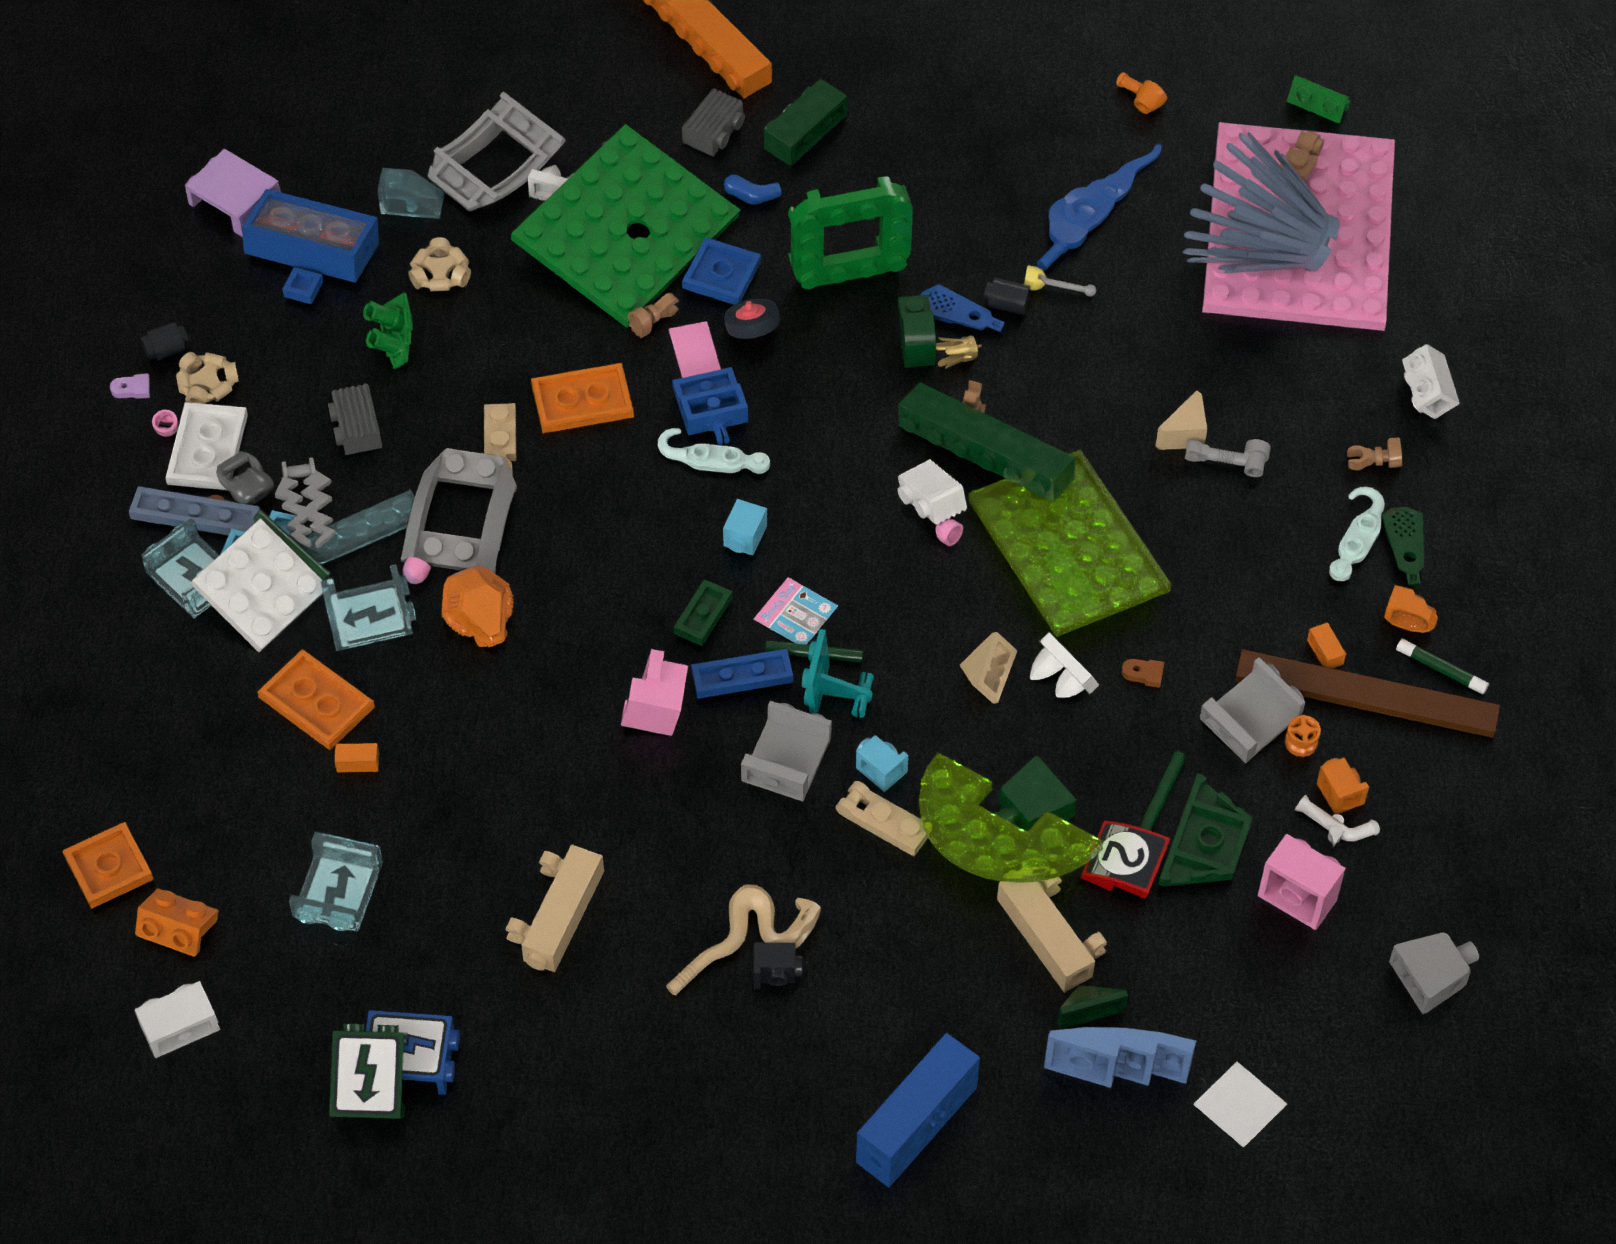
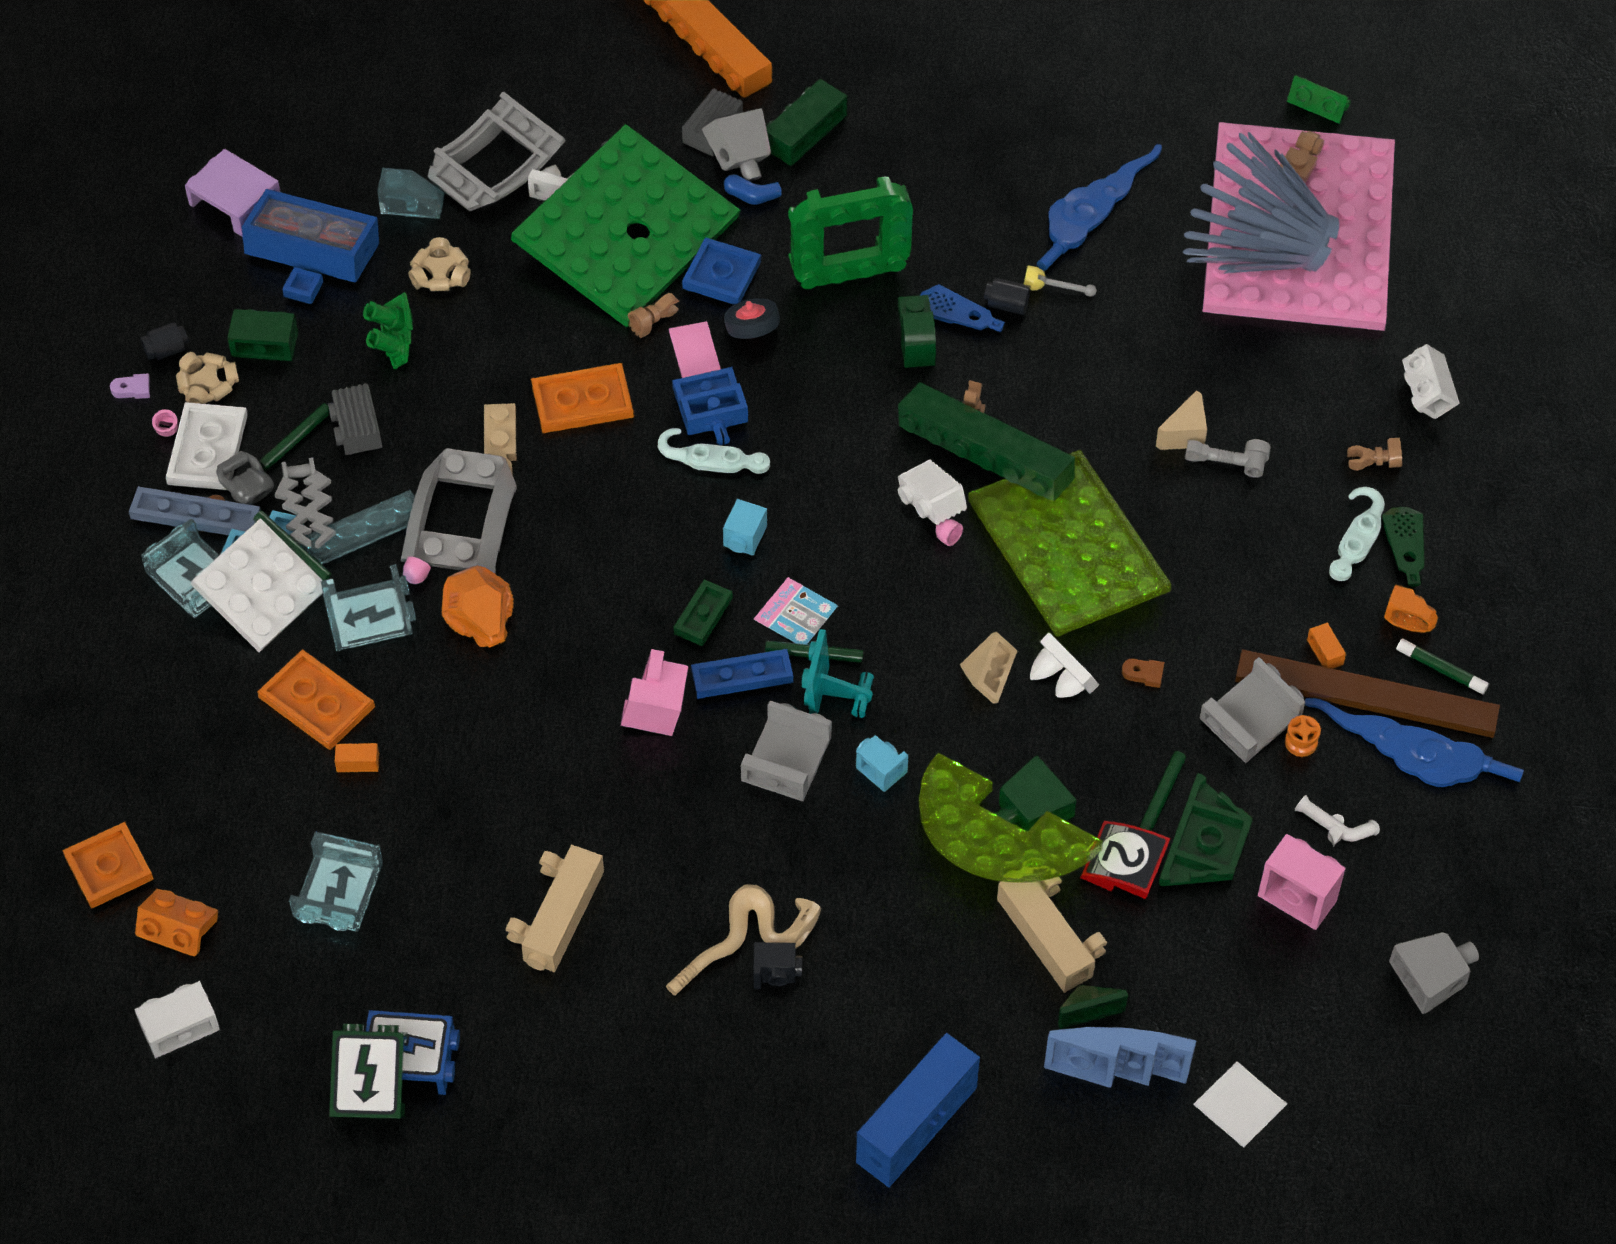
tan plate [836,781,932,856] -> none
pearl gold piece [936,335,982,369] -> none
orange bar [1116,72,1167,114] -> none
orange brick [1317,758,1369,814] -> none
none -> dark green brick [227,309,298,361]
none -> dark green piece [259,403,330,471]
none -> light grey torso [702,108,771,182]
none -> blue piece [1305,698,1524,787]

